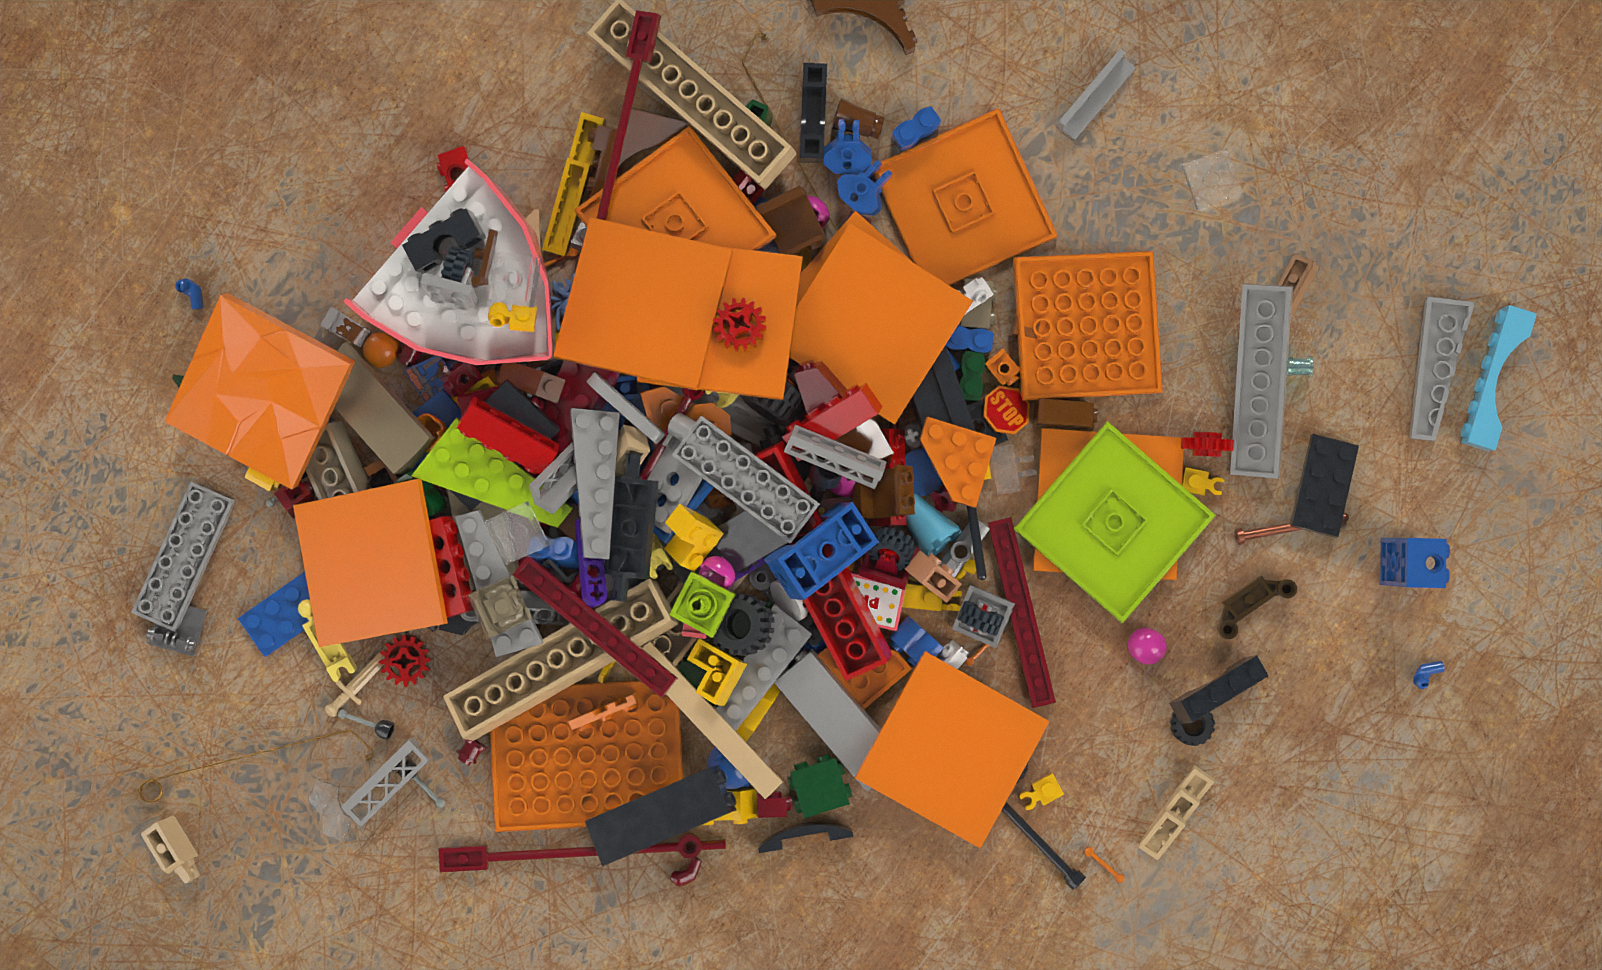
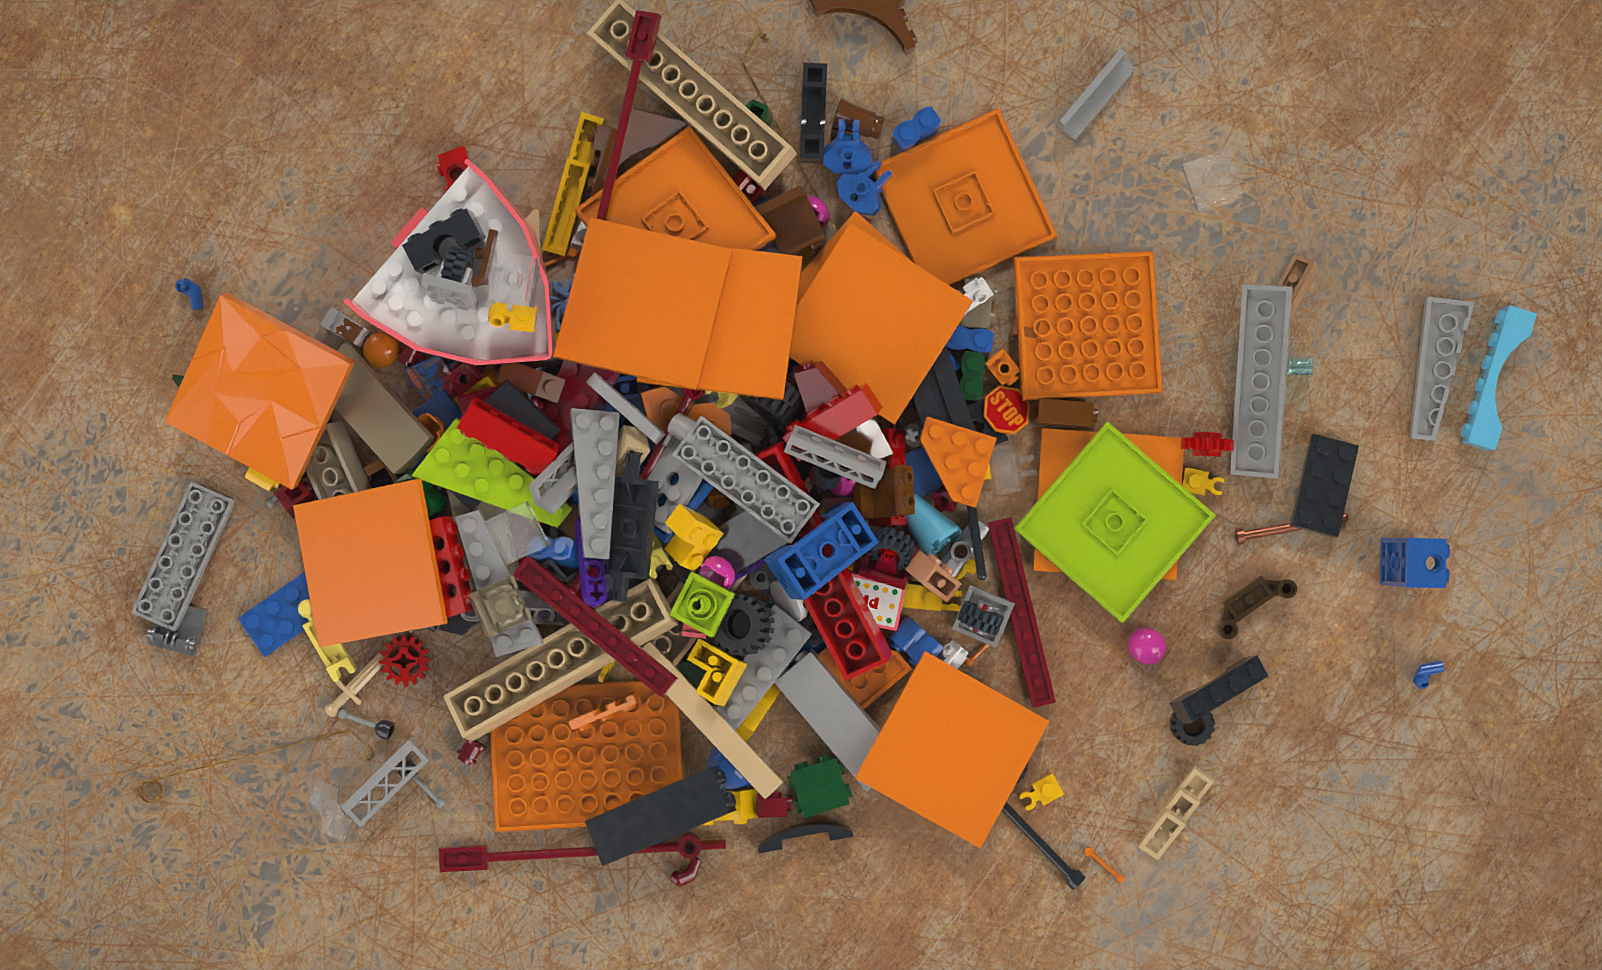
tan hinge [141,815,200,884] -> none
red gear [713,297,767,352] -> none

